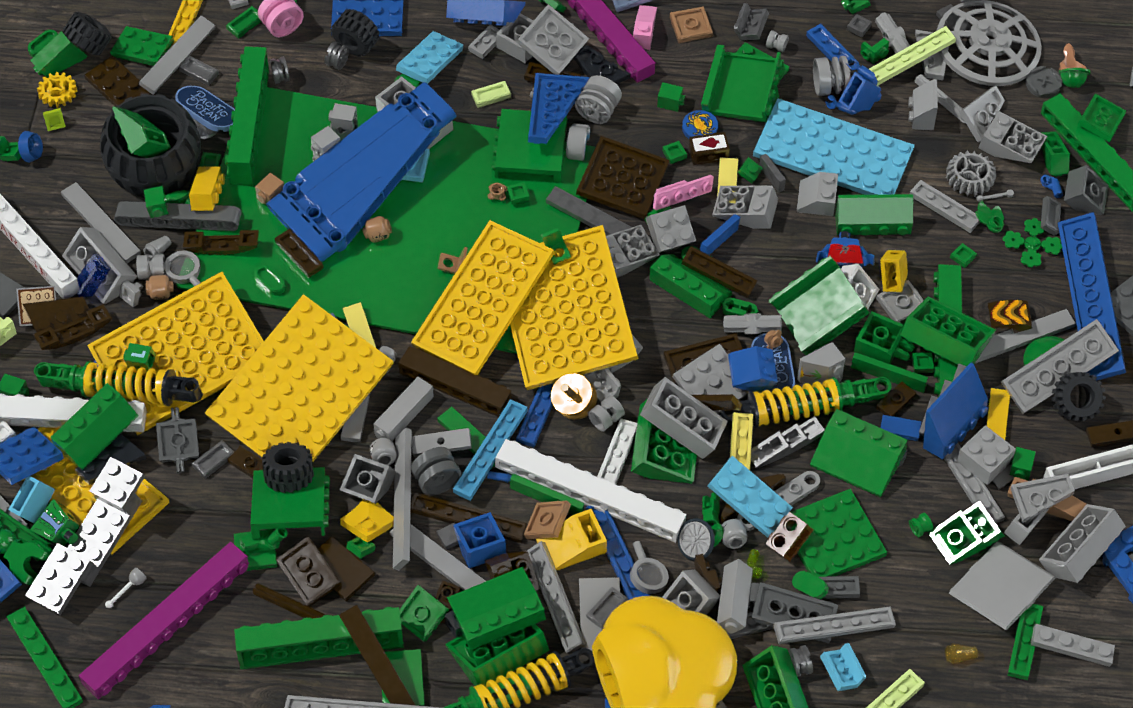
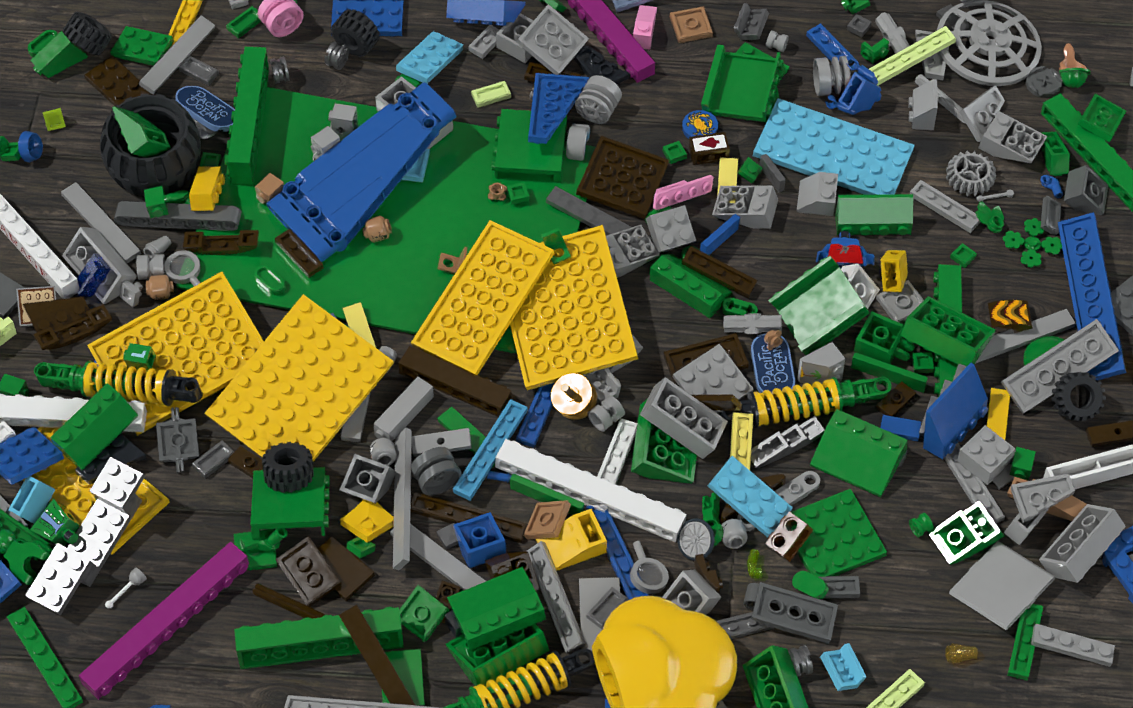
yellow gear [37,72,77,108] -> none
green brick [657,82,686,112] -> none
light grey brick [717,559,753,634] -> none
blue slope [728,346,778,393] -> none
light grey tile [773,606,896,644] -> none

